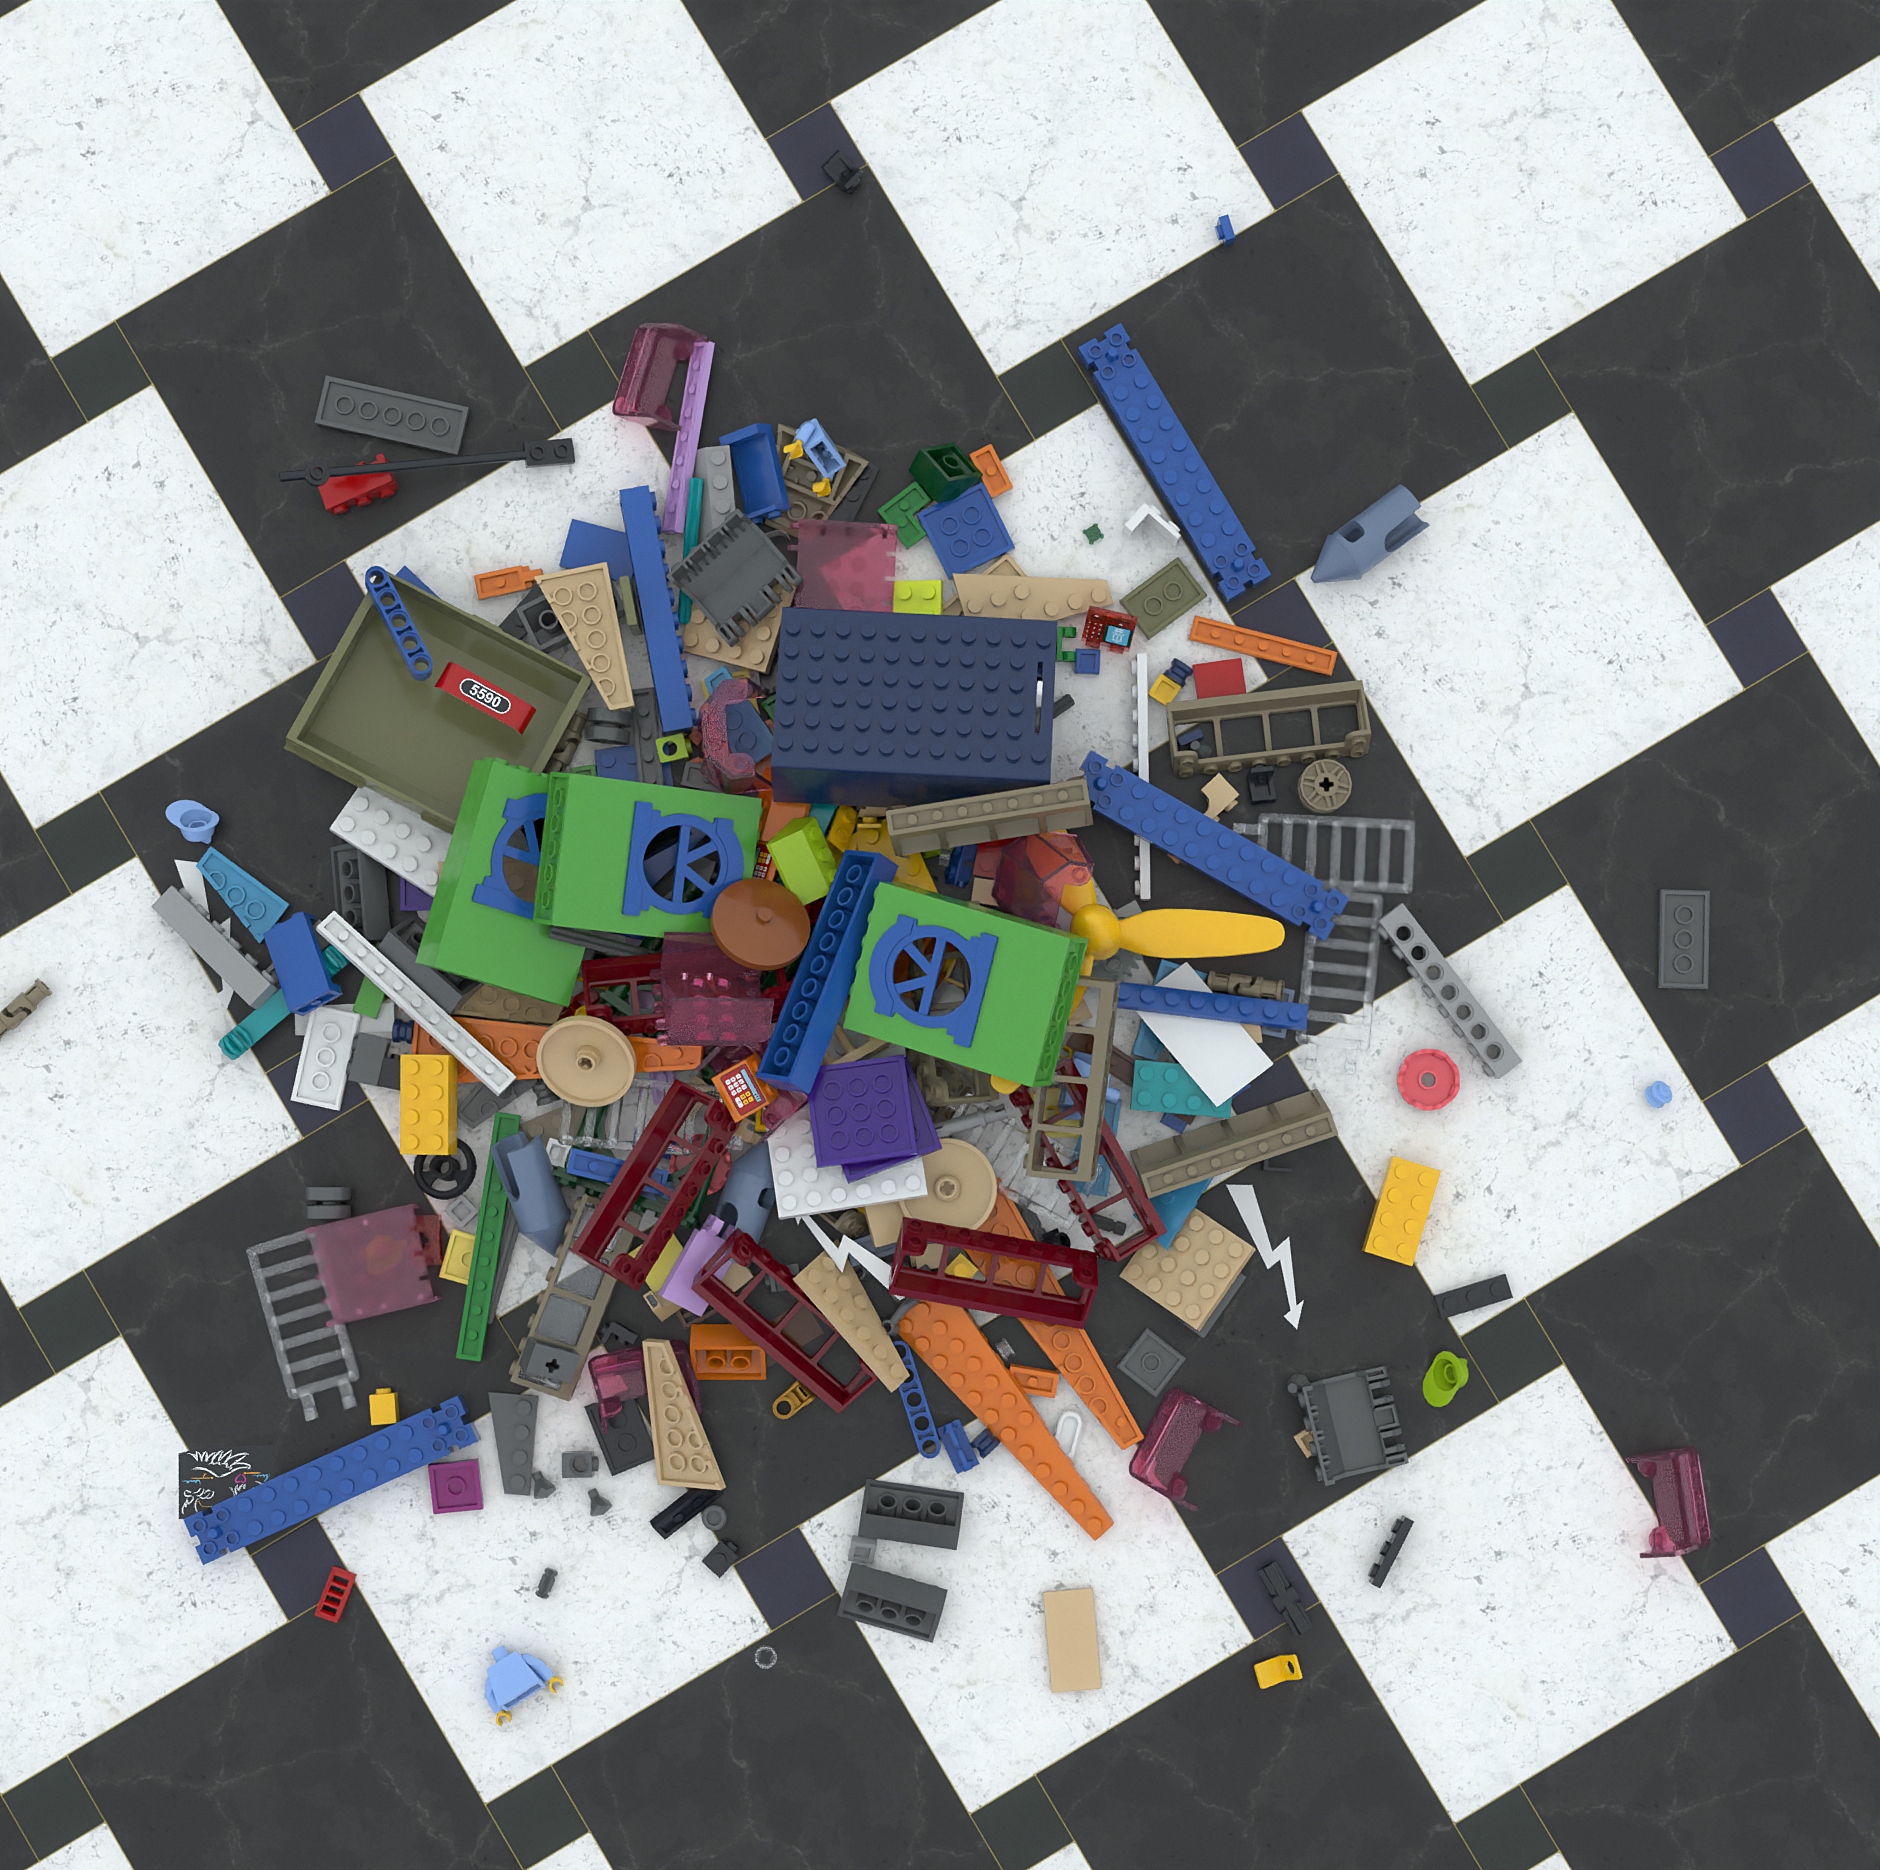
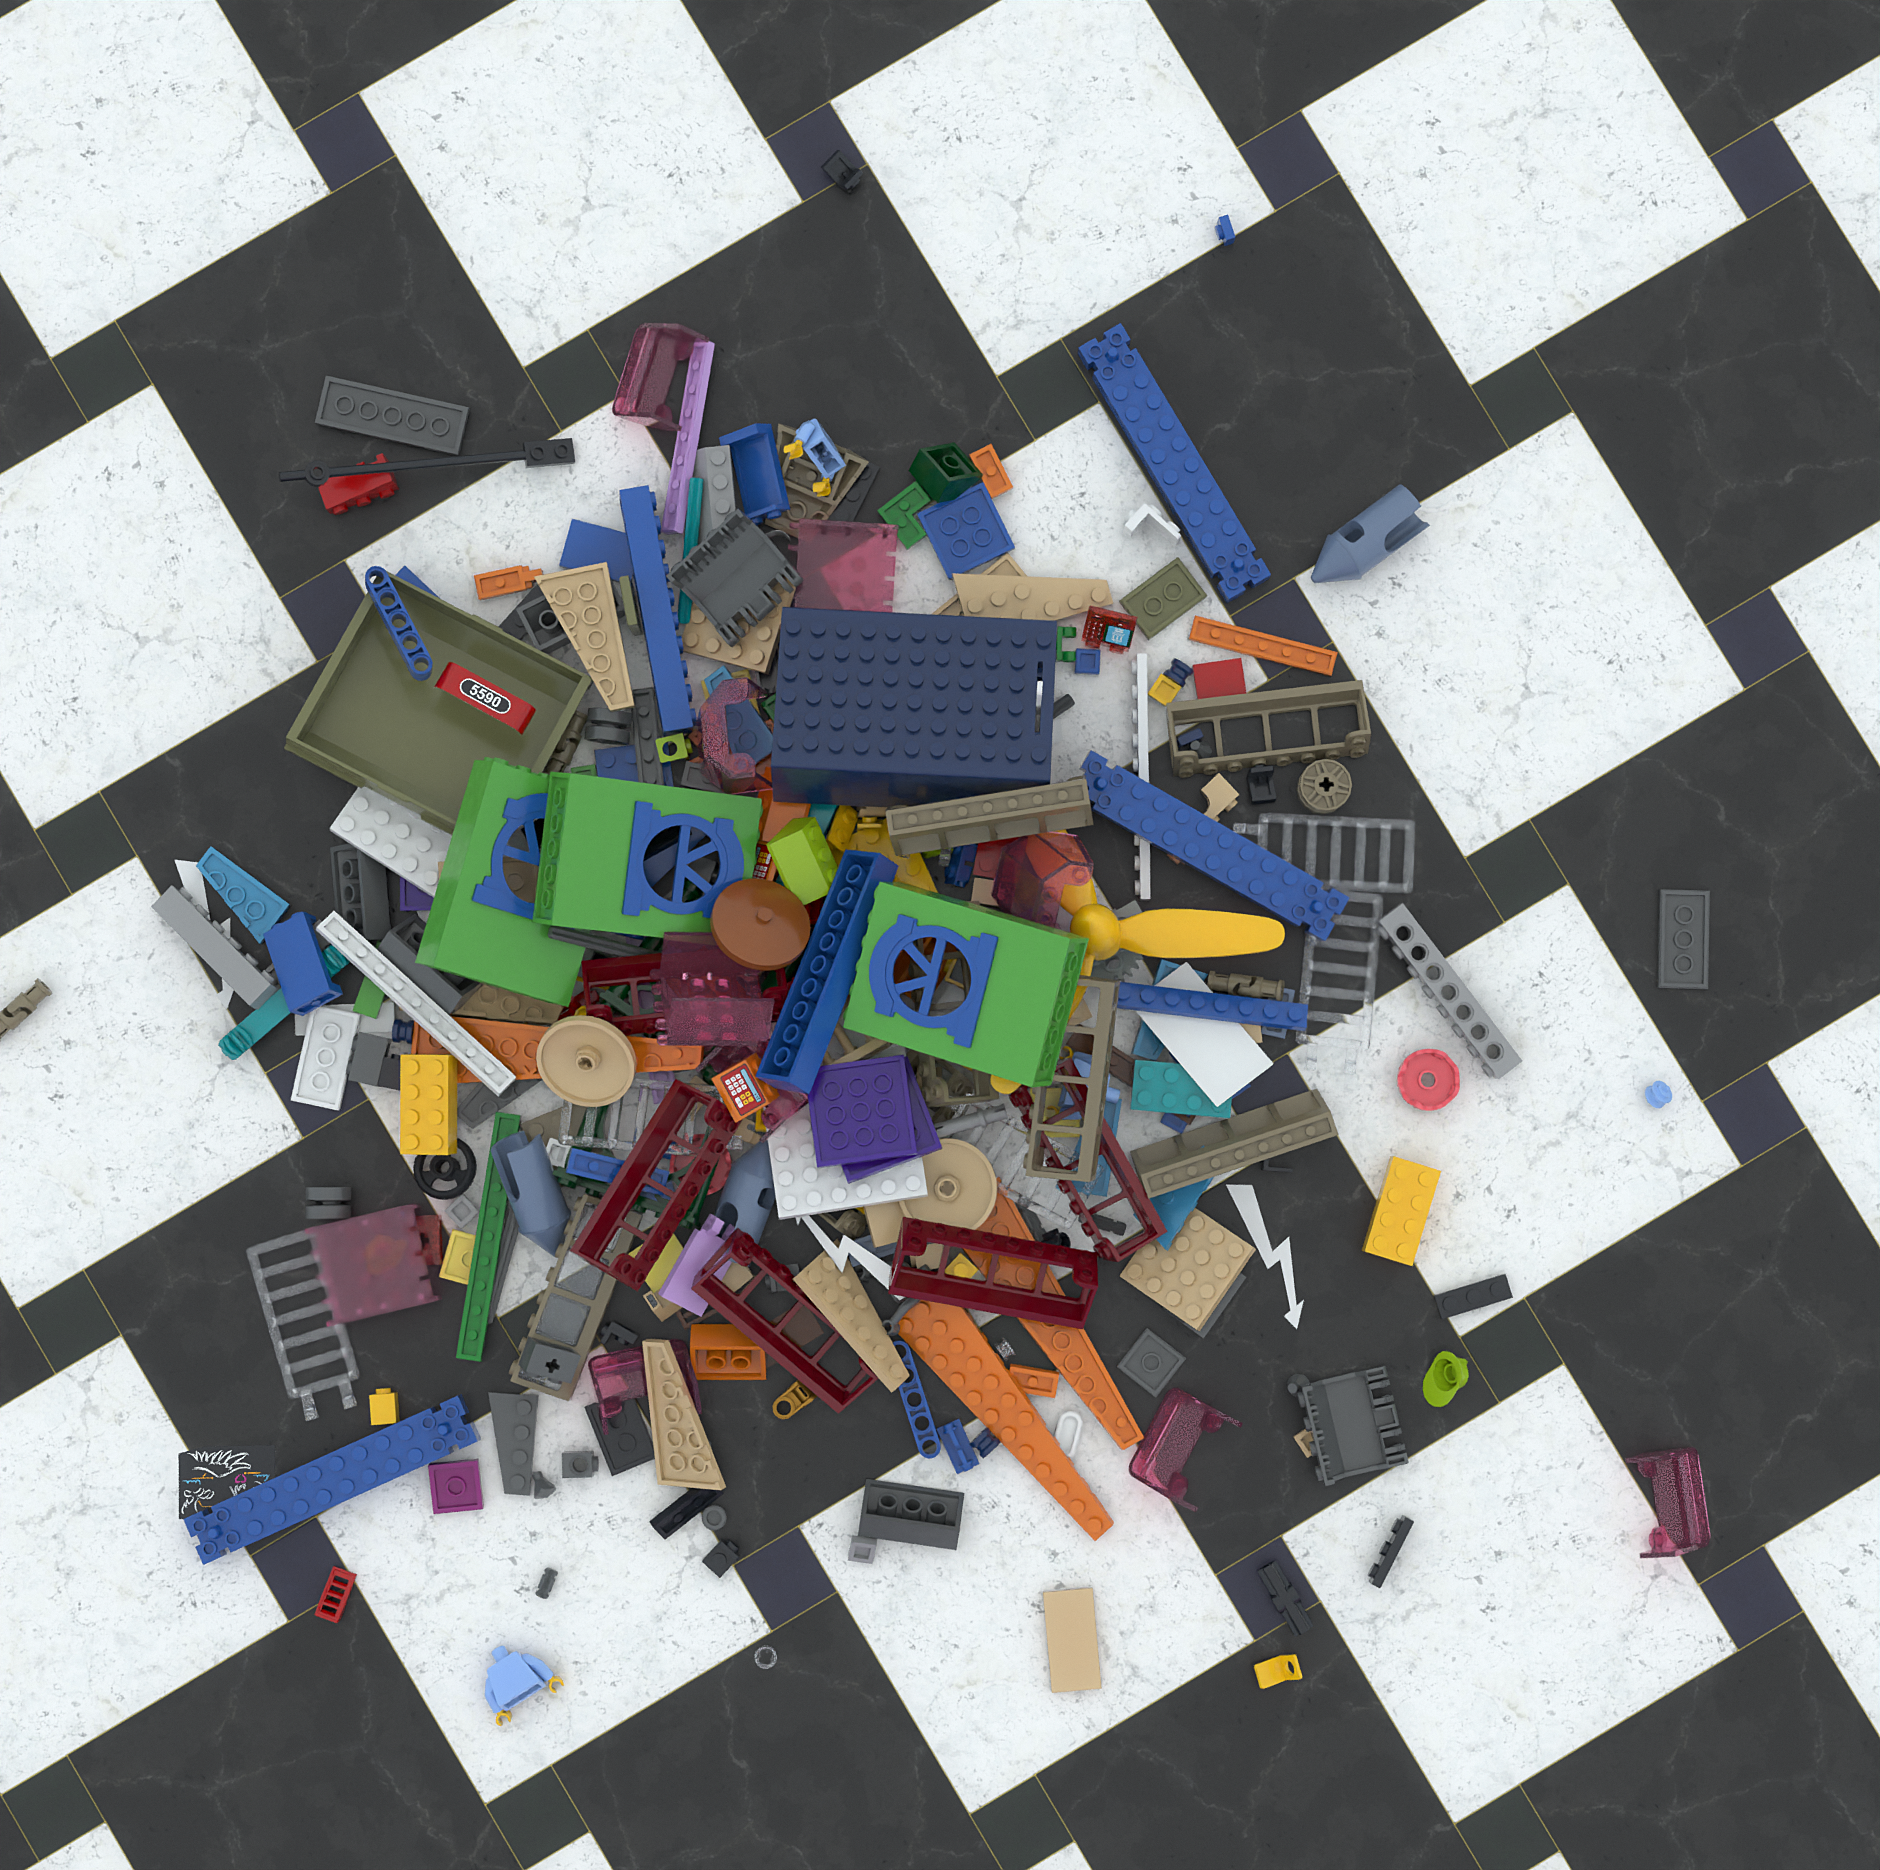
light blue piece [165,800,219,844] -> none
dark grey wheel [532,1083,561,1107] -> none
dark grey rock [587,1488,613,1517] -> none
dark grey slope [837,1562,948,1643] -> none
neon yellow plate [893,580,943,615] -> none
clear green piece [1083,523,1104,545] -> none

